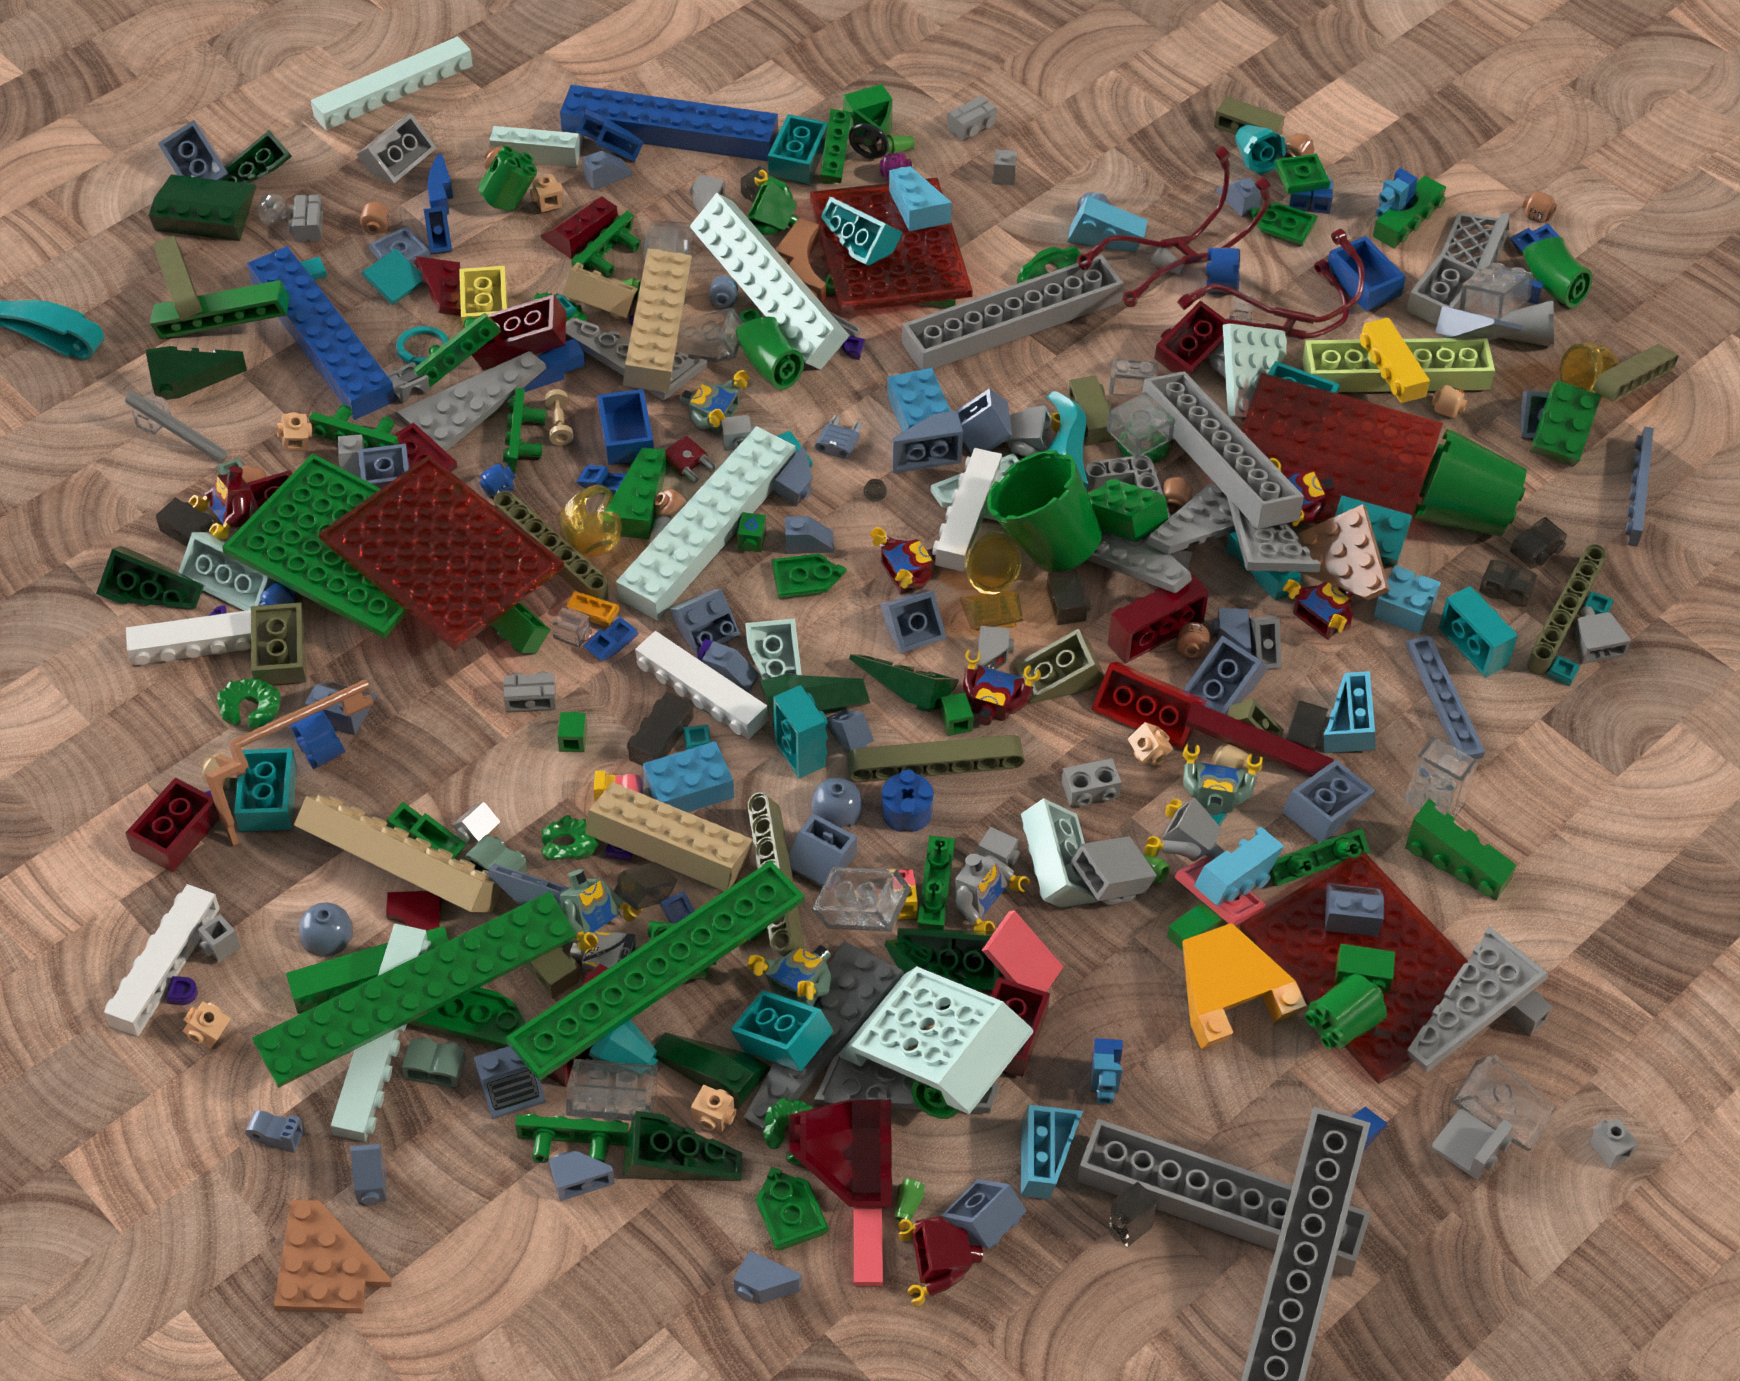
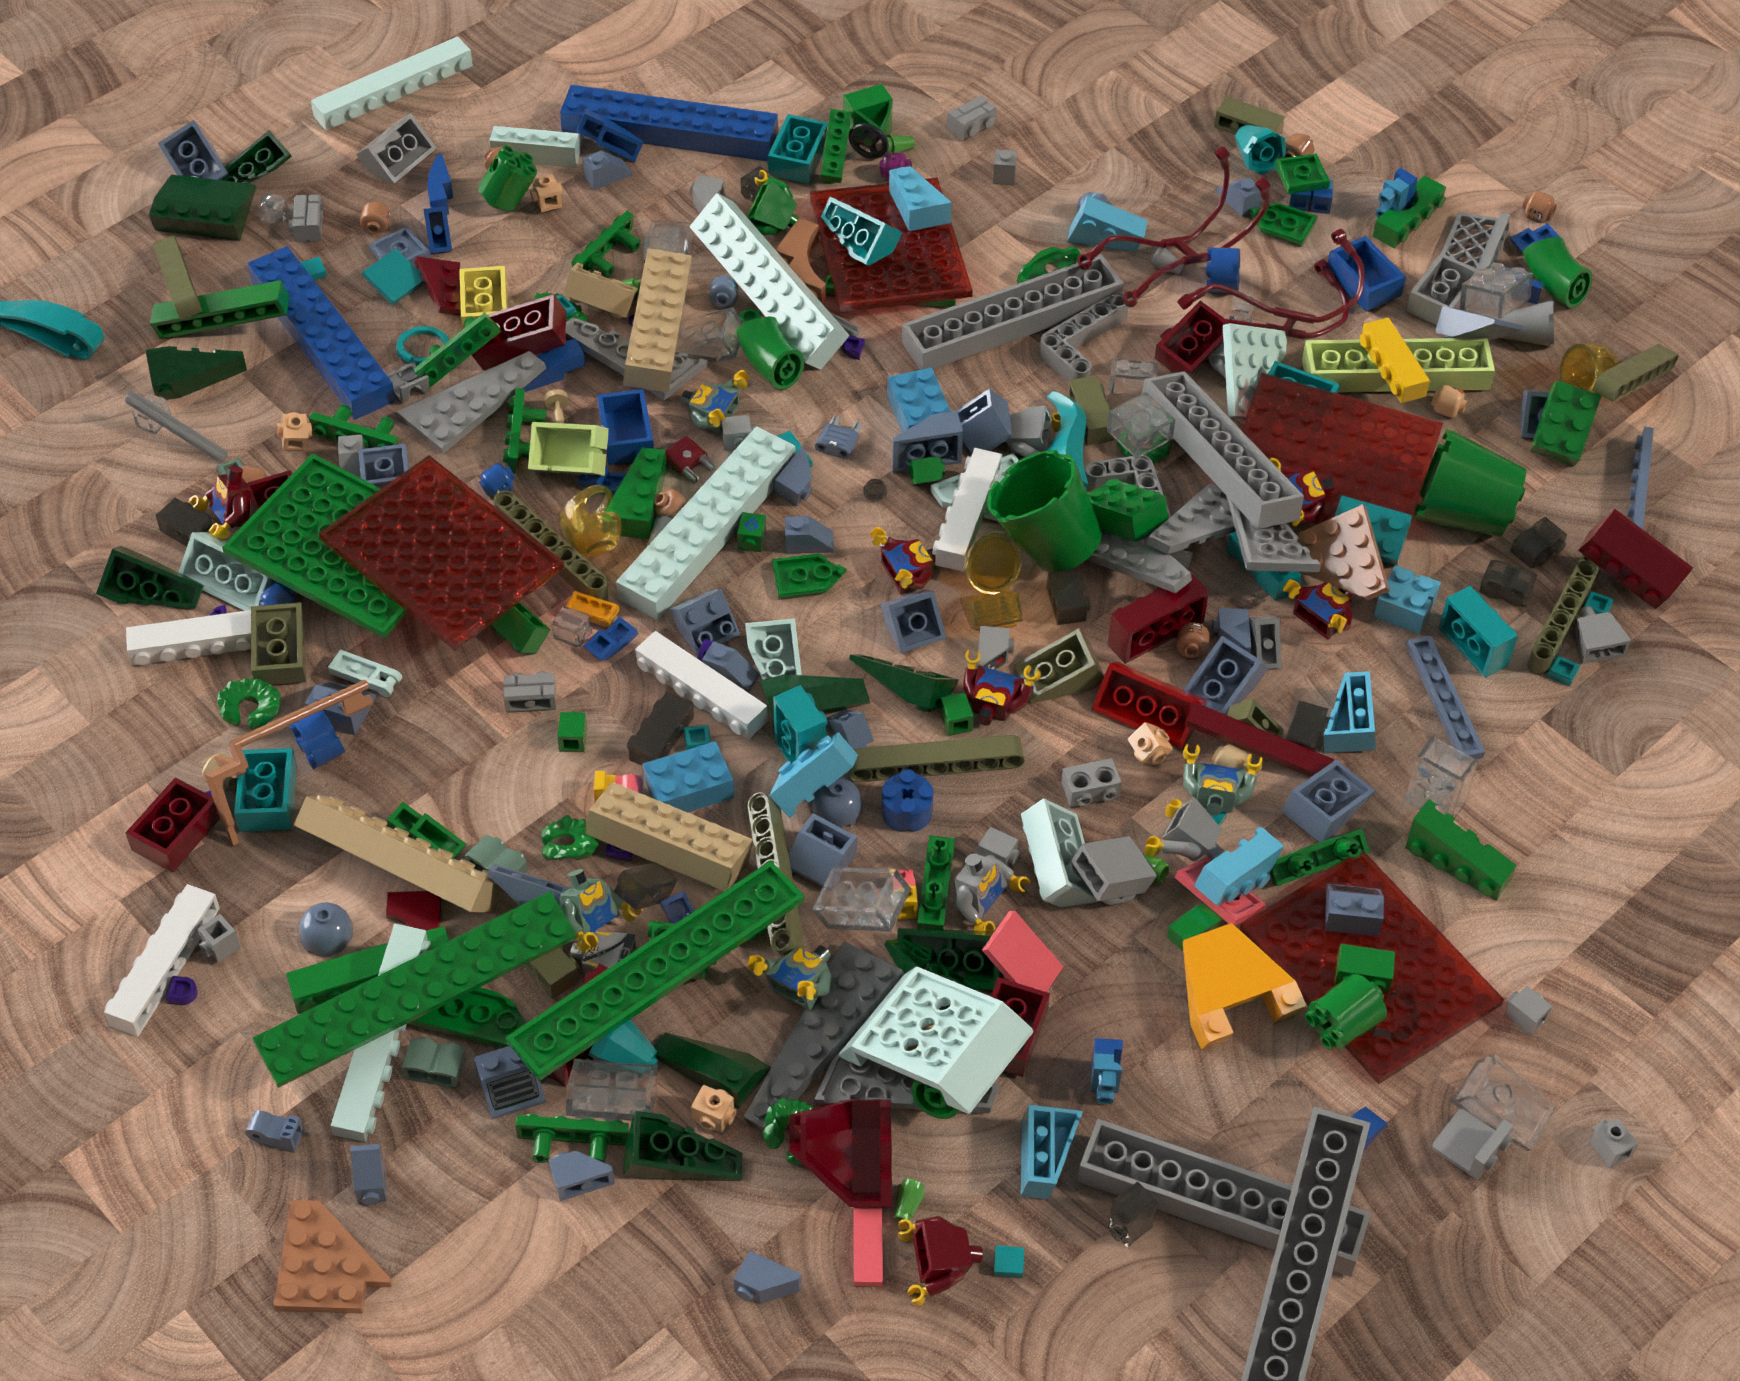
light nougat brick [182,1001,231,1049] -> none
dark red wing [395,422,457,491] -> none
brick [452,802,500,845] -> none
dark red slope [541,196,618,259] -> none
teal brick [730,990,833,1072] -> none
green tile [755,1167,829,1250] -> none
sand blue slope [940,1179,1027,1249] -> none
nougat head [1162,477,1193,513] -> none
light grey wing [1408,926,1548,1073] -> none
none -> light aqua plate [328,649,402,697]
none -> yellowish green piece [528,422,609,476]
none -> medium azure wedge [769,732,858,818]
none -> green brick [908,456,946,485]
none -> teal tile [994,1245,1025,1278]
none -> light grey beam [1039,292,1129,383]
none -> dark red slope [1578,509,1693,609]

